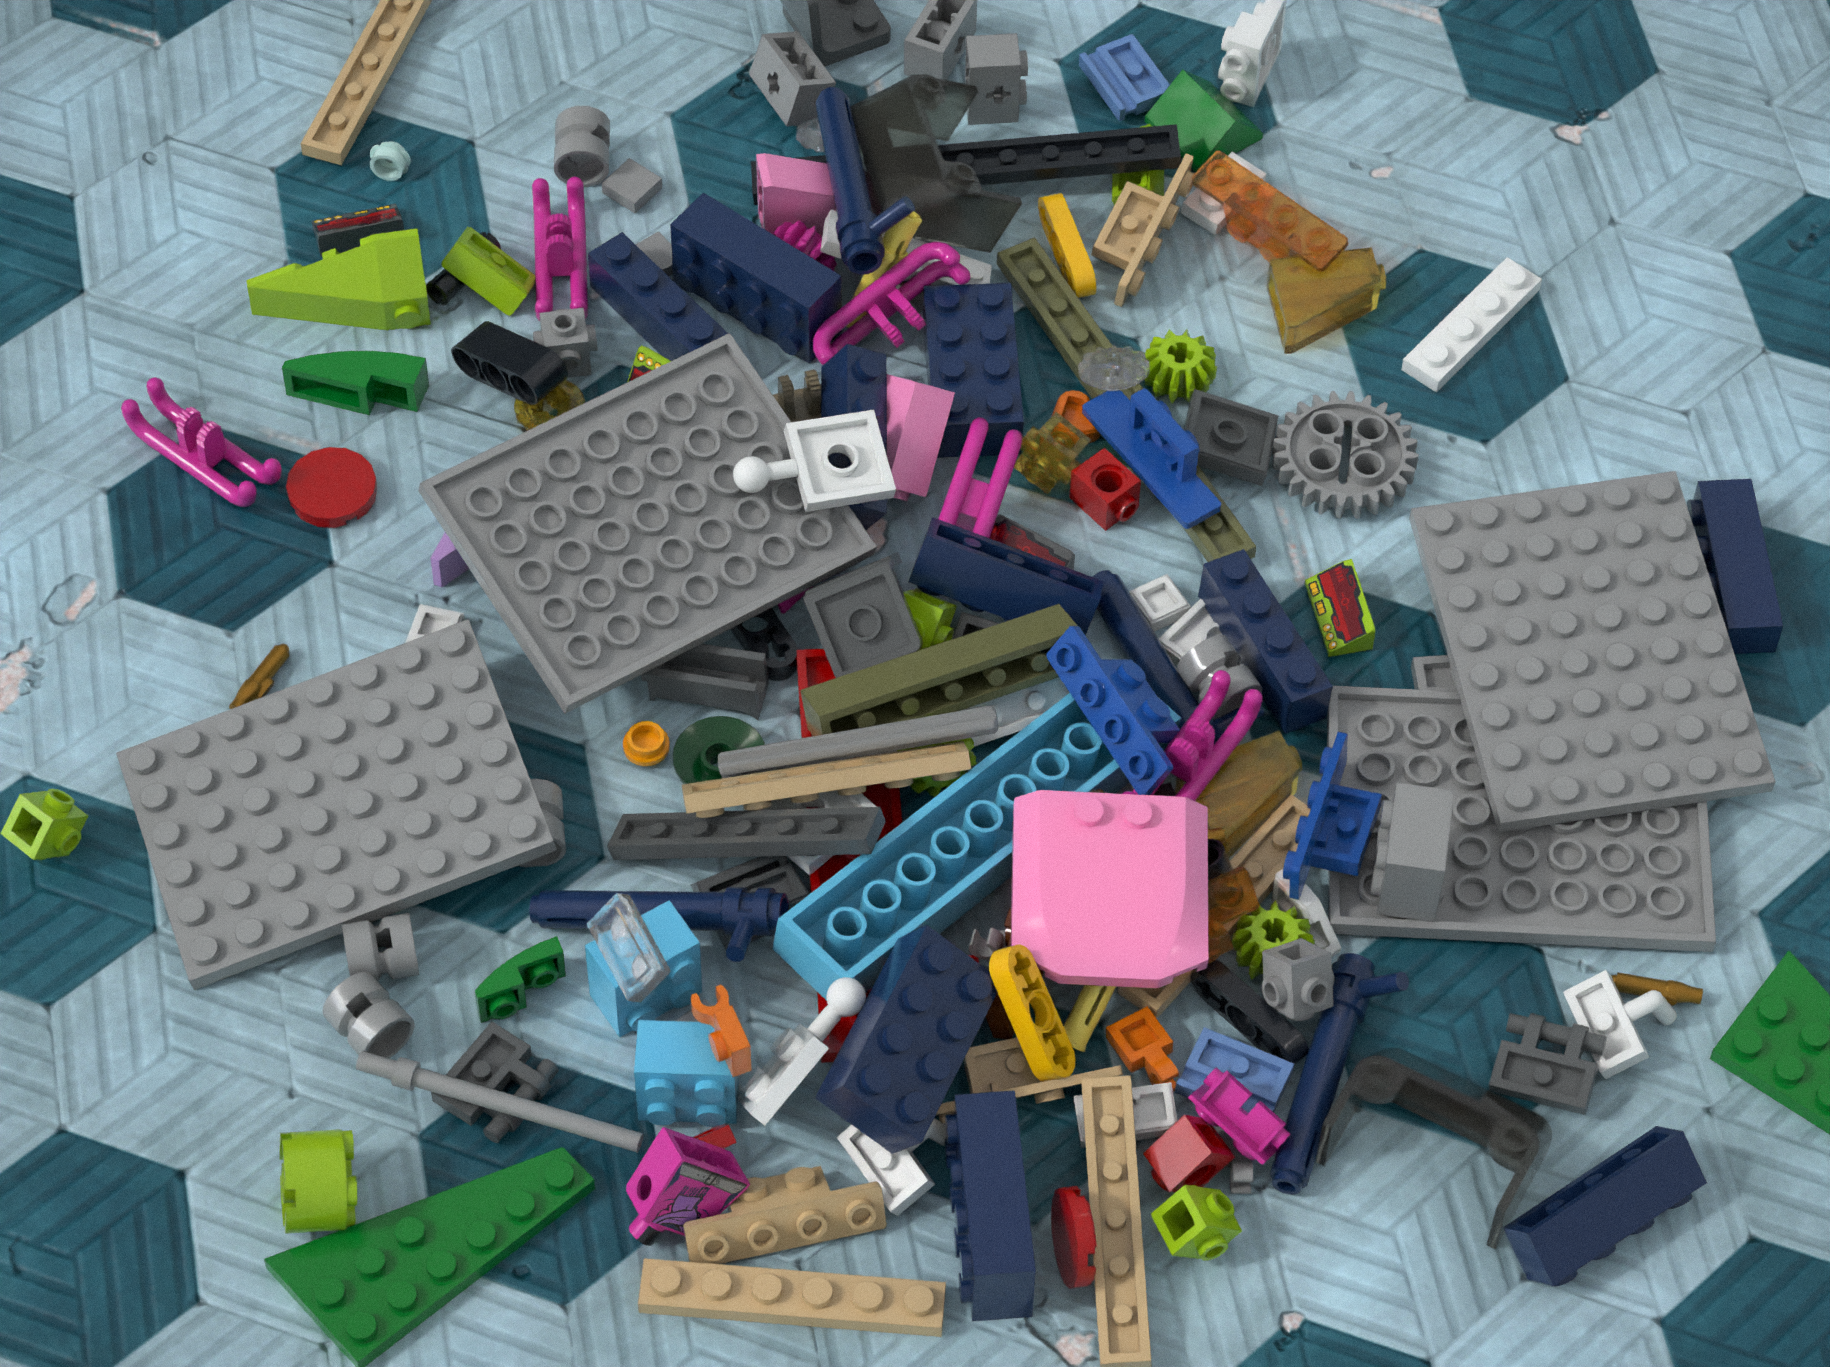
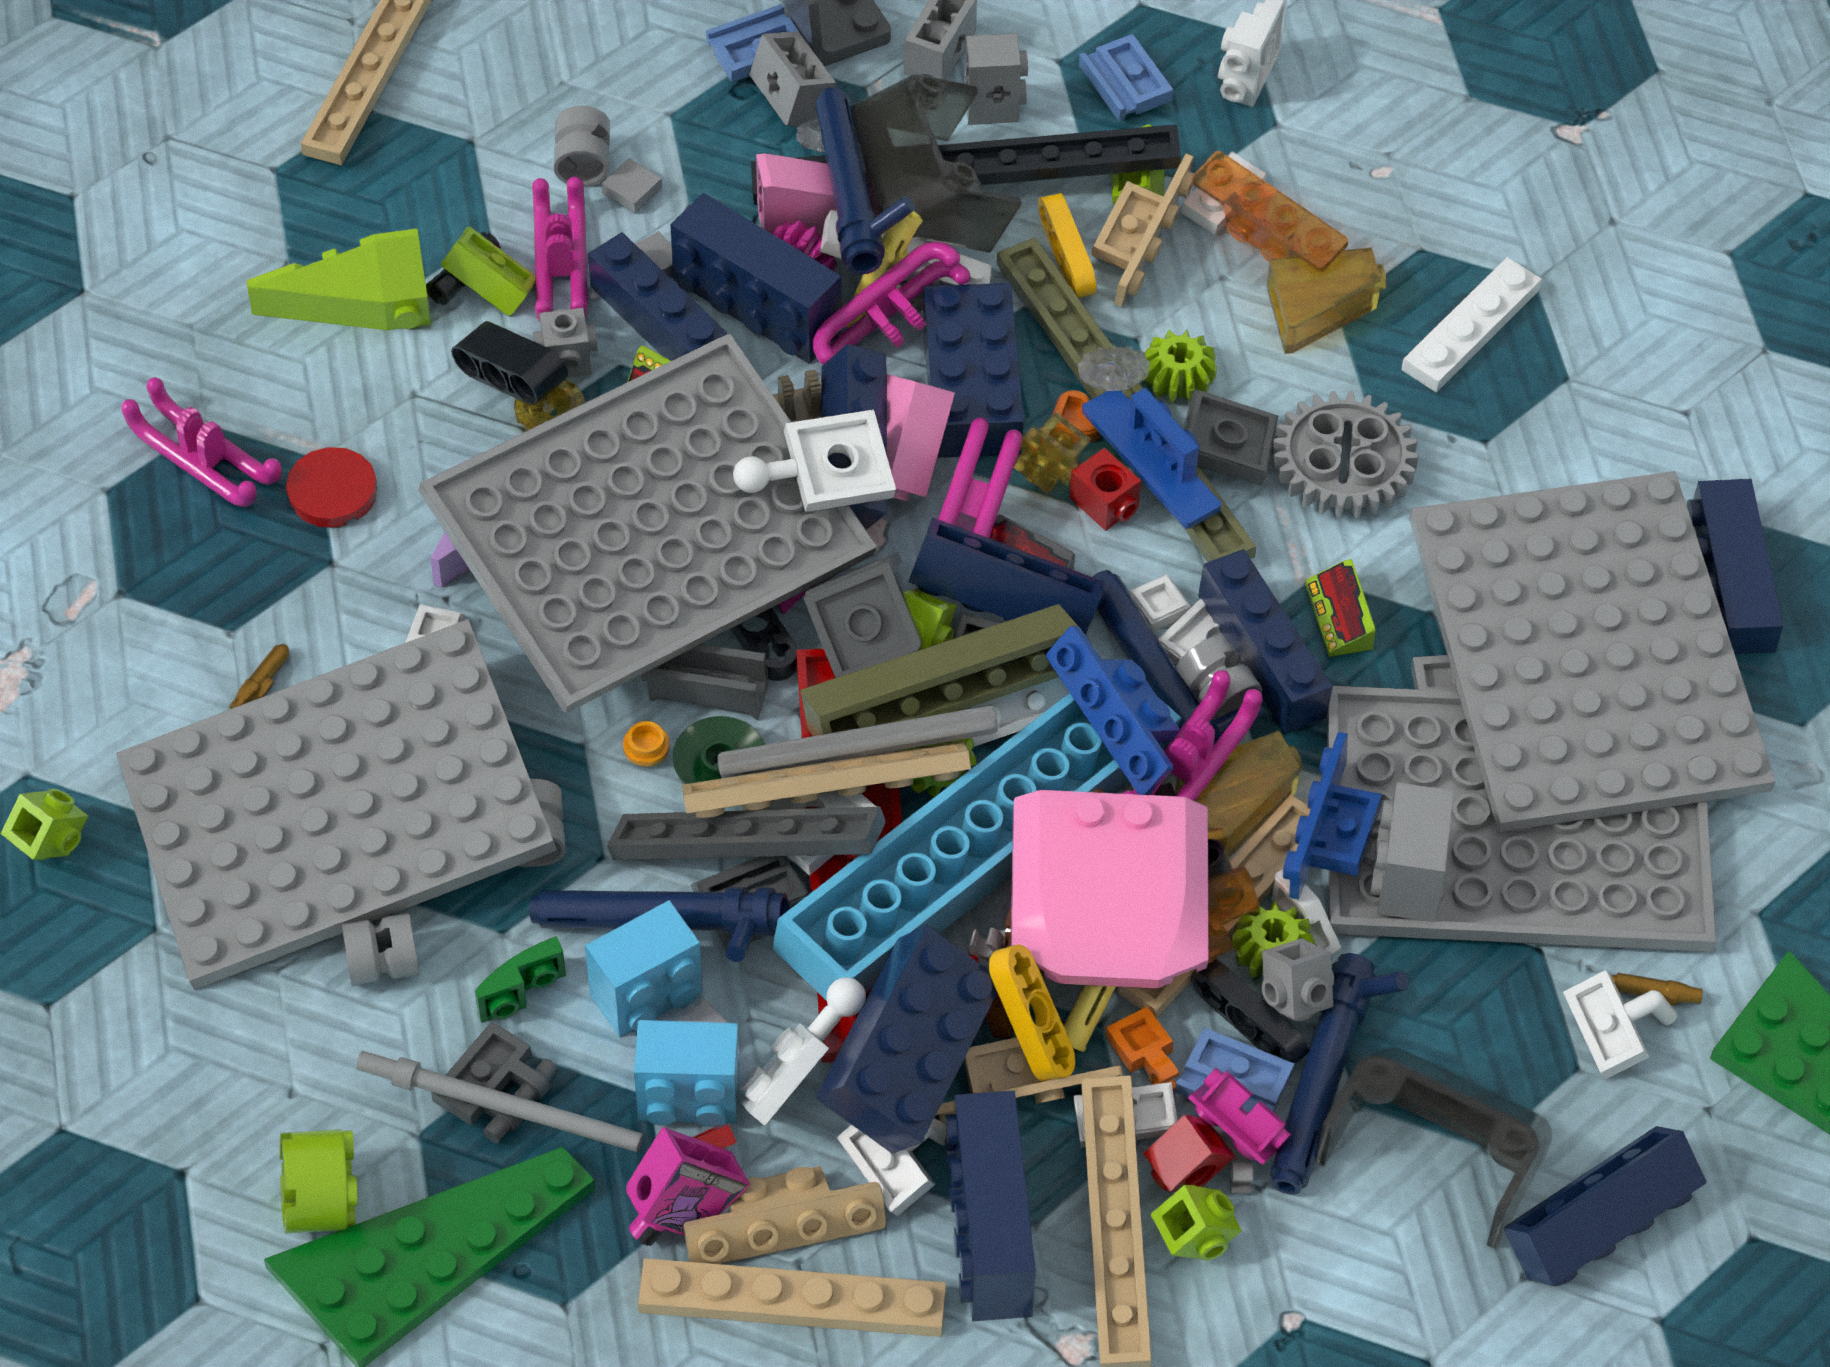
green slope [282,351,429,415] -> none
dark grey slope [311,203,404,257] -> none
light grey wheel [322,972,415,1058] -> none
light aqua plate [370,141,411,181] -> none
clear plate [586,893,671,1003] -> none
orange plate [691,984,752,1077] -> none
red tile [1051,1186,1097,1289] -> none
green slope [1144,69,1263,173] -> none
dark grey plate [1489,1013,1607,1115] -> none
none -> medium blue plate [706,4,802,83]

